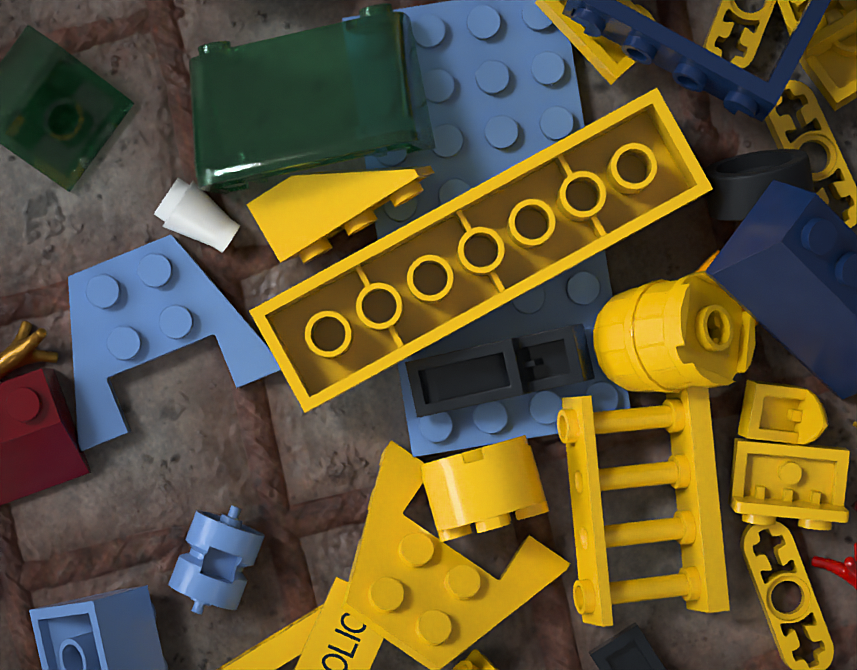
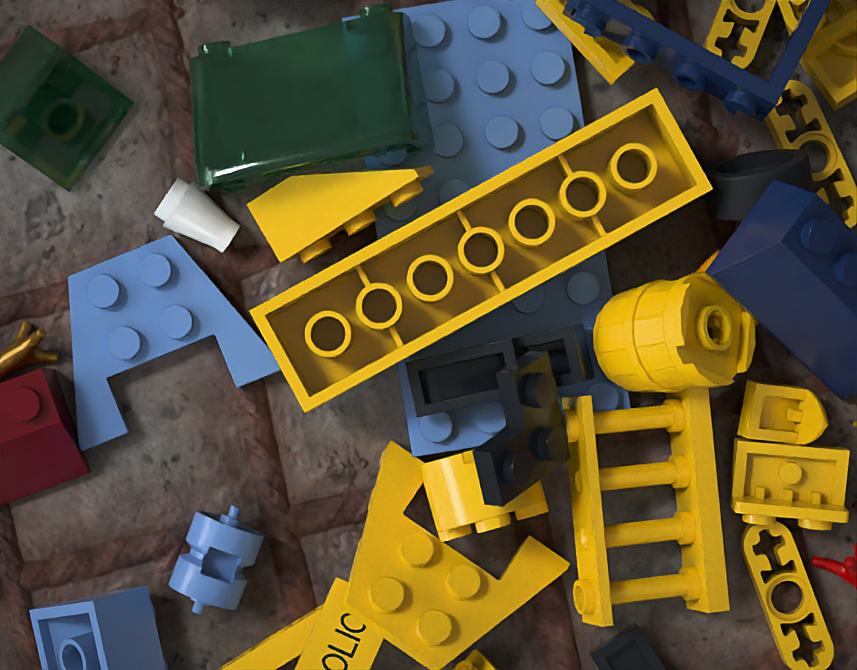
none -> black plate [472,351,571,507]

